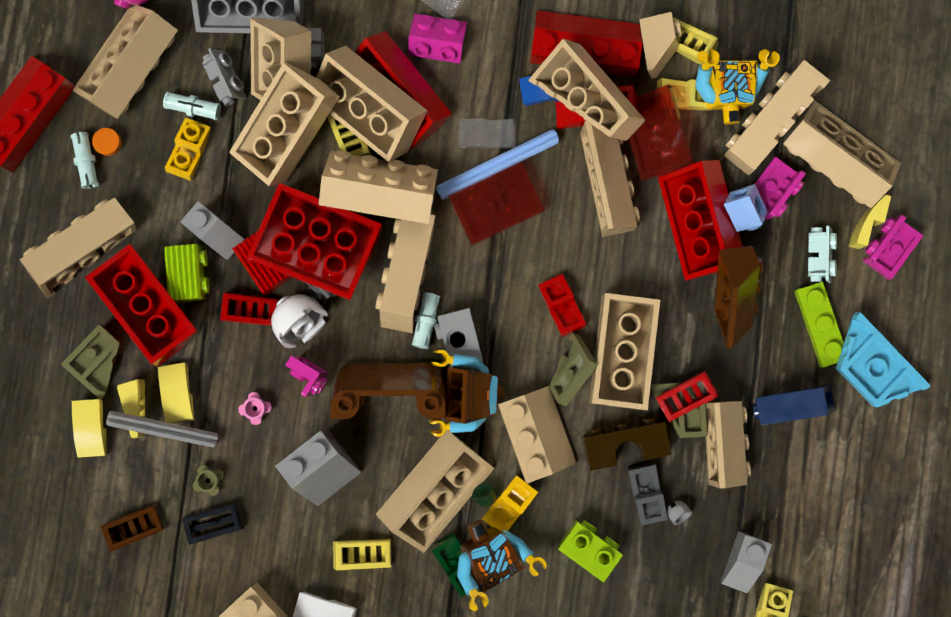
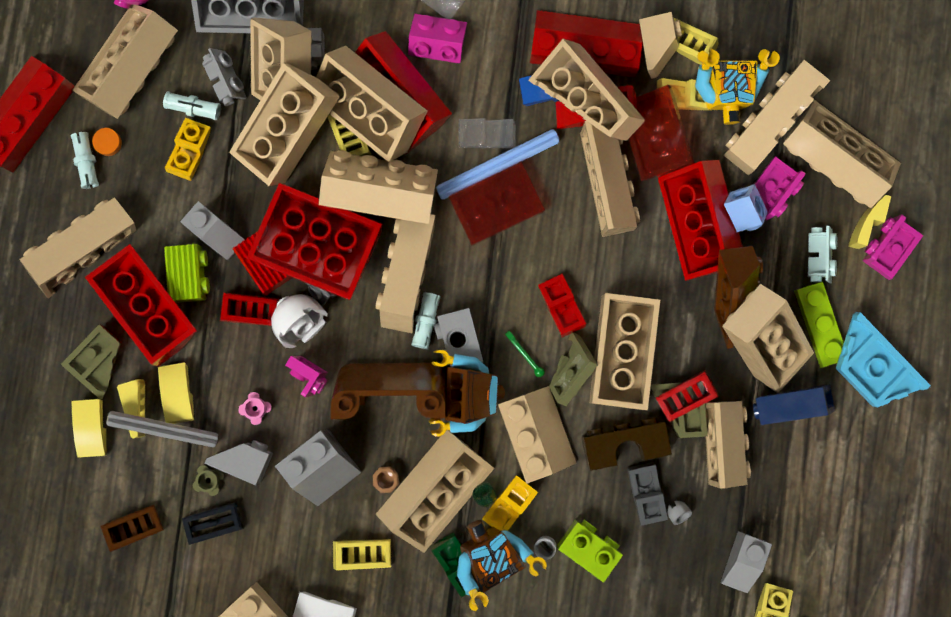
none -> light grey slope [205,440,273,485]
none -> medium nougat tile [373,466,399,493]
none -> green hinge [505,331,545,377]
none -> light grey hinge [534,536,557,560]
none -> tan brick [722,284,814,393]

